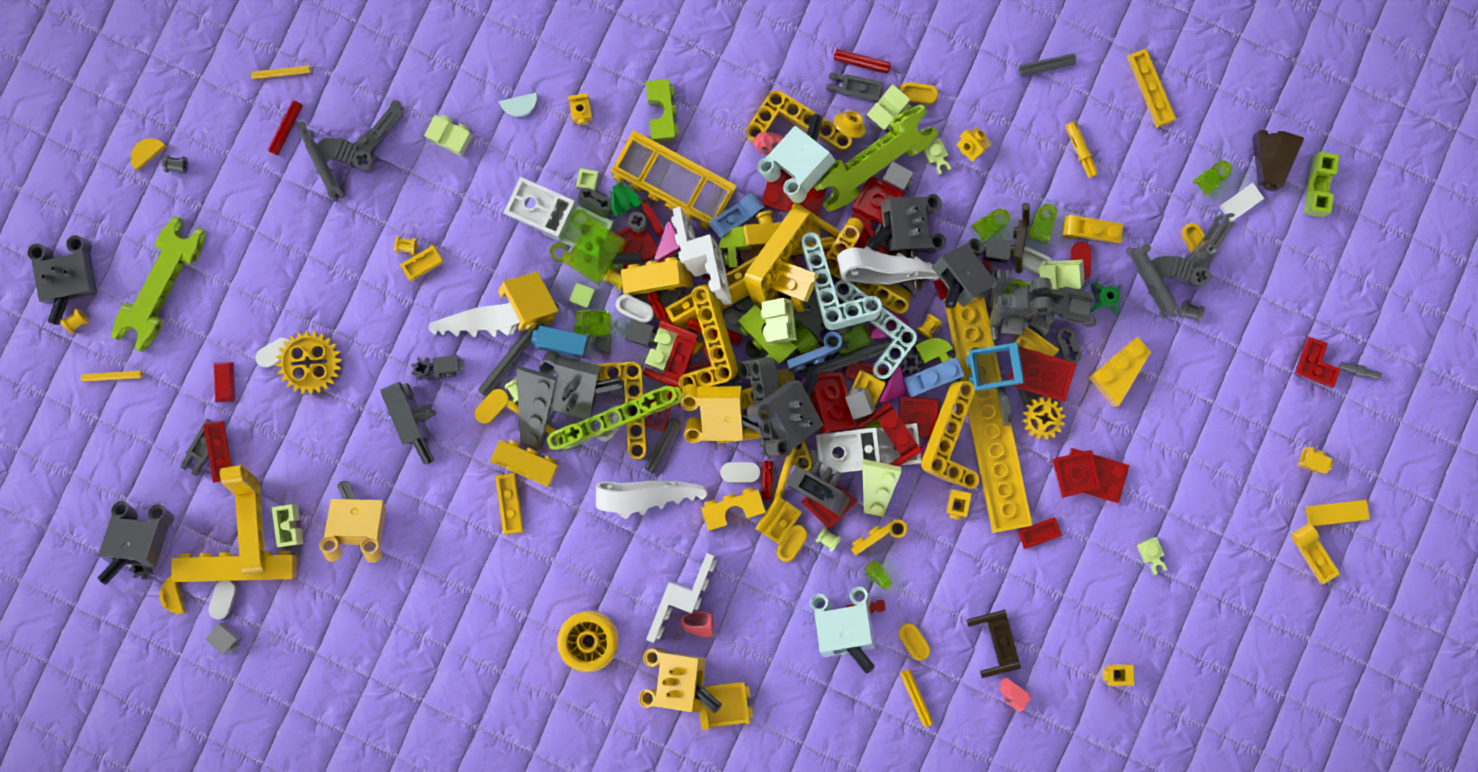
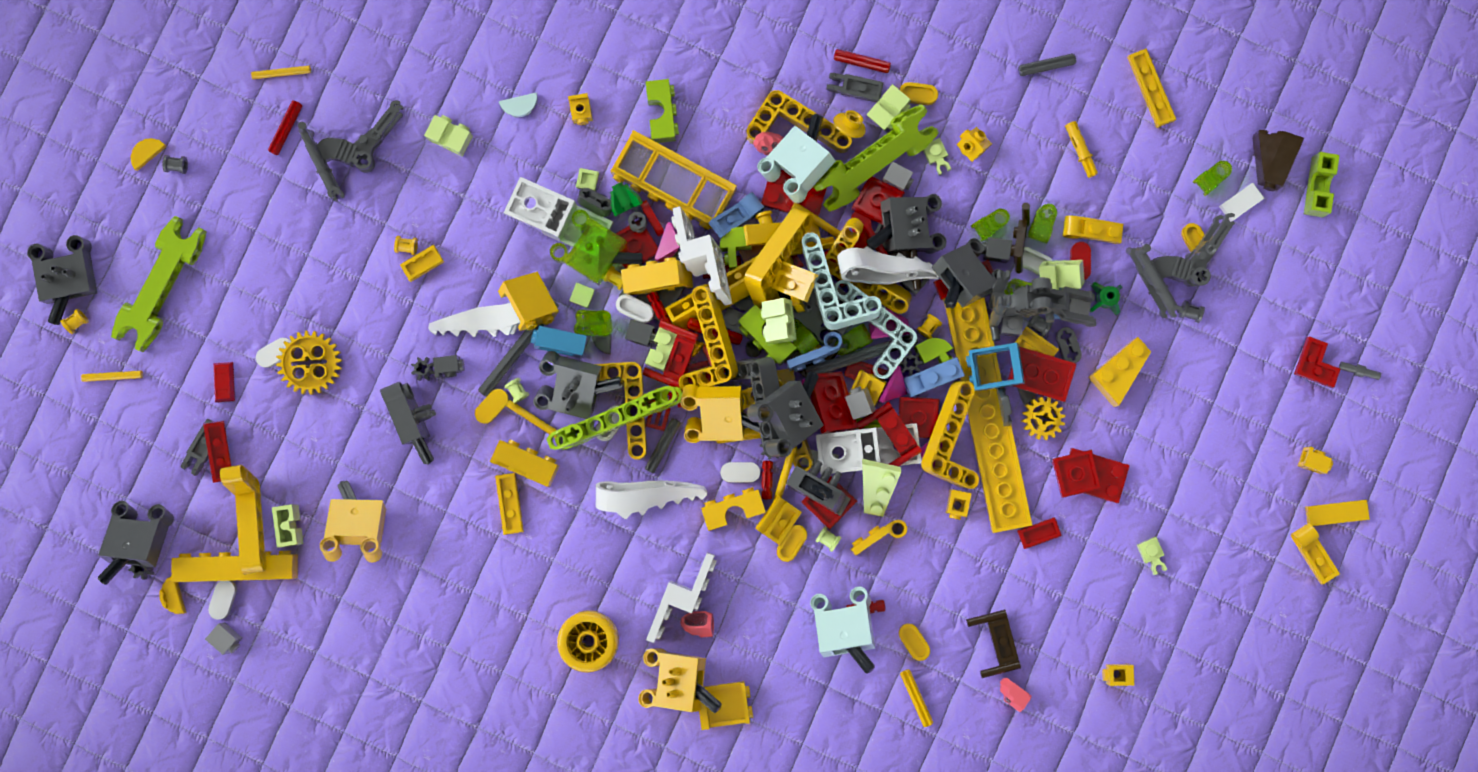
wing [516,366,557,450] -> none
clear neon green cone [863,559,892,590] -> none

